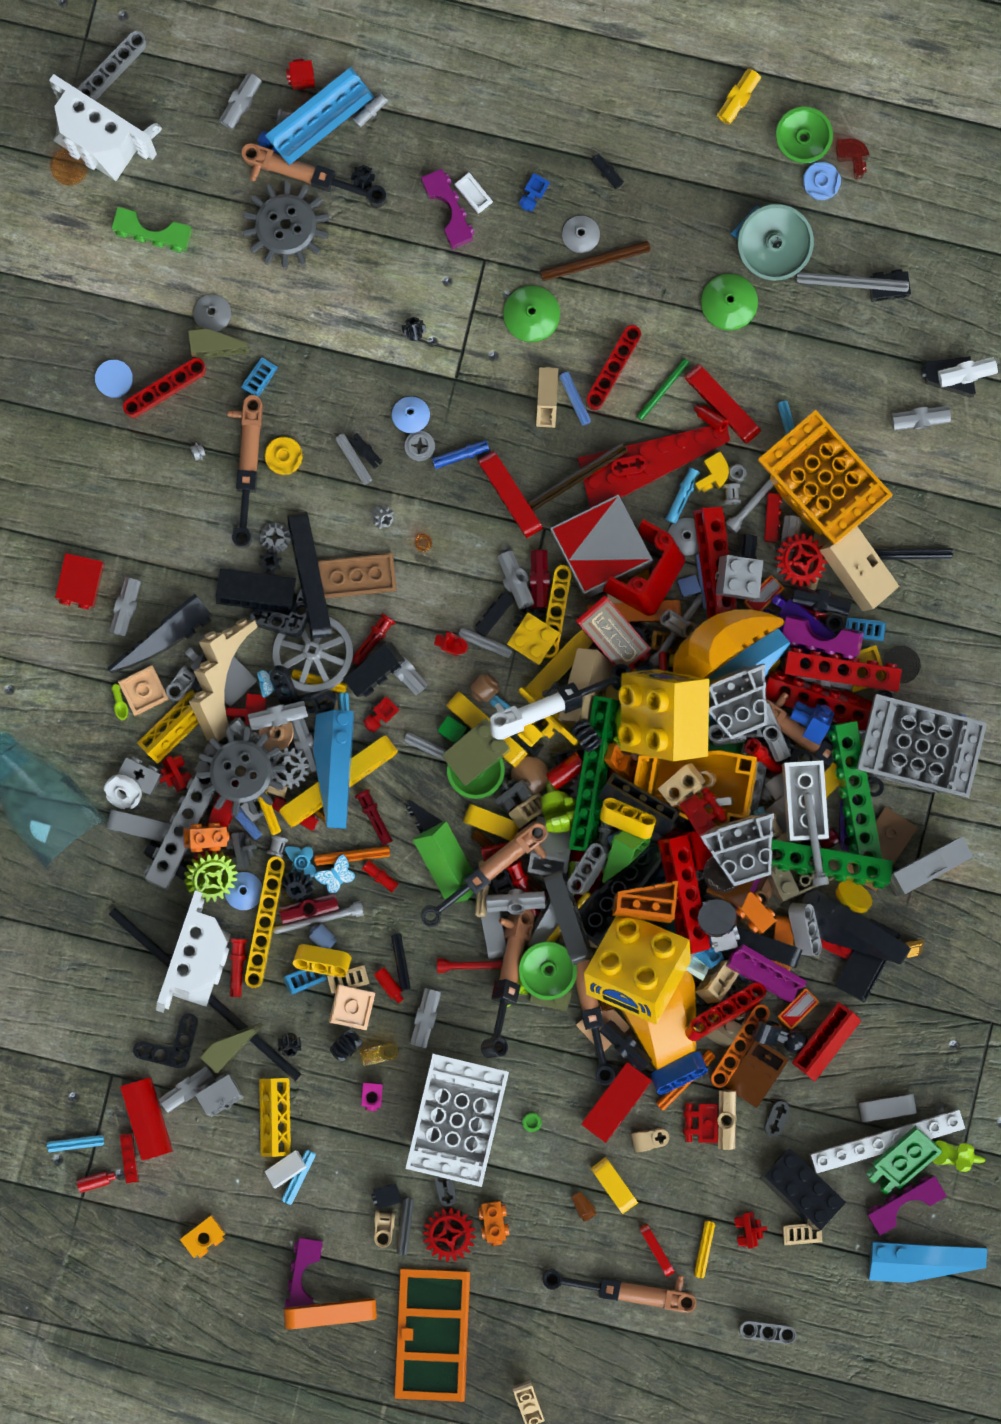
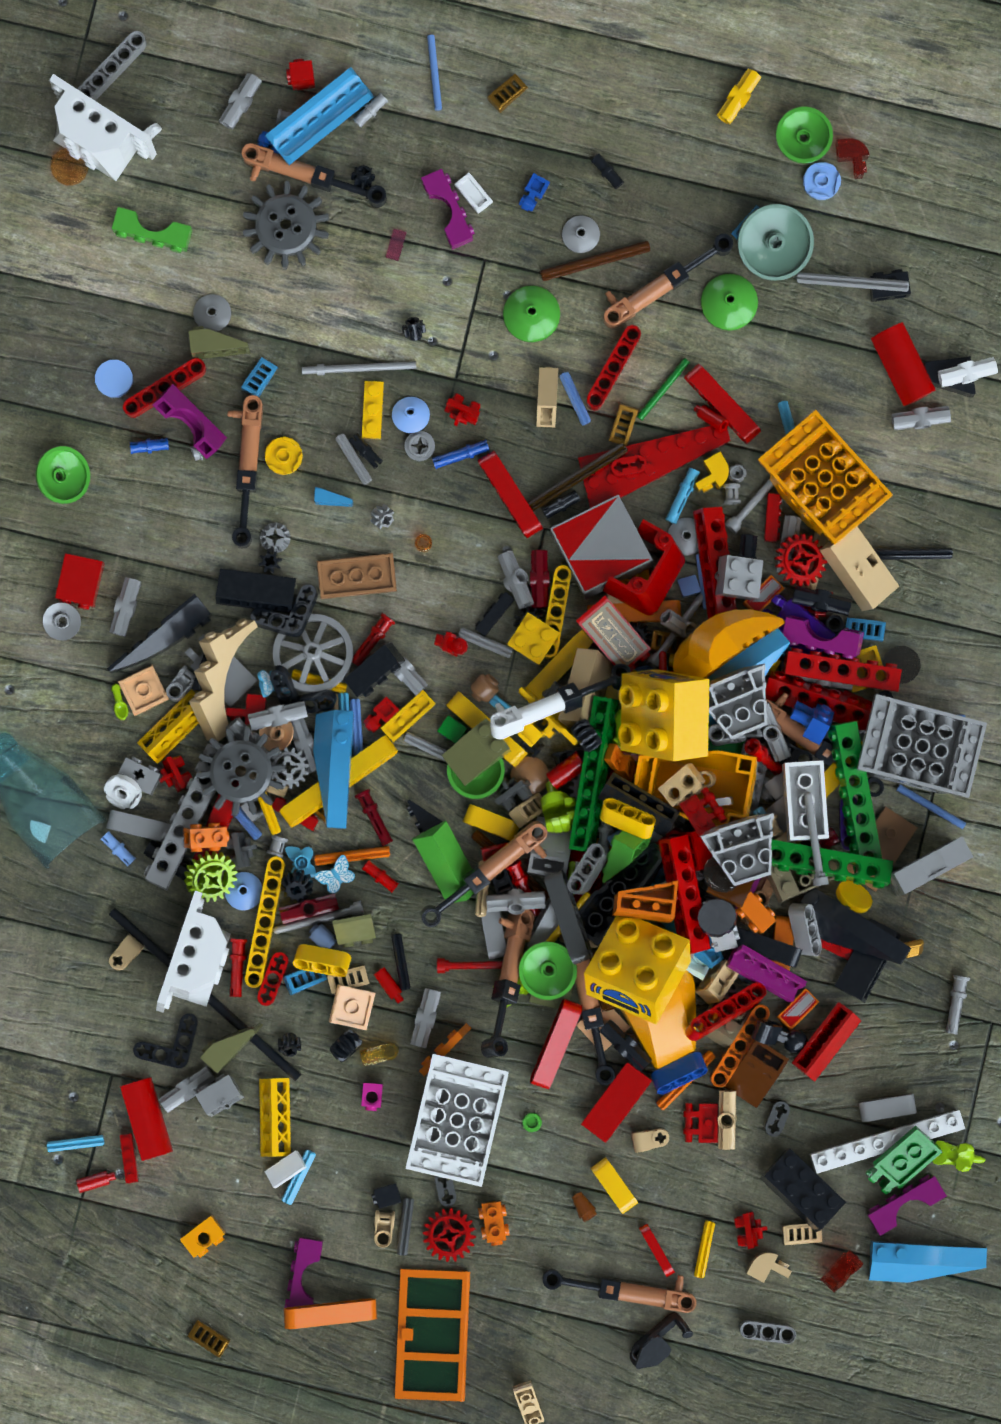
black beam [287,511,332,639] -> none
none -> bright green dish [36,446,90,504]
none -> light grey dish [43,602,81,640]
none -> light blue pin [100,831,136,867]
none -> tan piece [109,934,144,971]
none -> blue pin [130,438,169,454]
none -> magenta arch [152,384,227,459]
none -> pearl gold slope [187,1320,231,1358]
none -> red beam [257,952,289,1006]
none -> light grey bar [302,361,416,376]
none -> dark azure slope [314,487,353,507]
none -> olive slope [332,914,376,948]
none -> medium blue axle [350,699,363,755]
none -> yellow plate [362,381,384,439]
none -> yellow plate [381,690,436,743]
none -> clear pink window [386,229,407,261]
none -> orange wing [419,1023,472,1076]
none -> medium blue bar [427,35,442,111]
none -> red hips [444,393,480,427]
none -> pearl gold slope [487,74,528,113]
none -> beam [530,999,582,1090]
none -> black pin [542,490,581,519]
none -> nougat piece [603,234,733,329]
none -> pearl gold slope [609,403,638,446]
none -> black piece [630,1312,693,1369]
none -> tan brick [745,1252,792,1283]
none -> clear red brick [820,1250,864,1292]
none -> red brick [871,322,936,406]
none -> medium blue bar [896,784,966,829]
none -> light grey pin [945,975,970,1035]

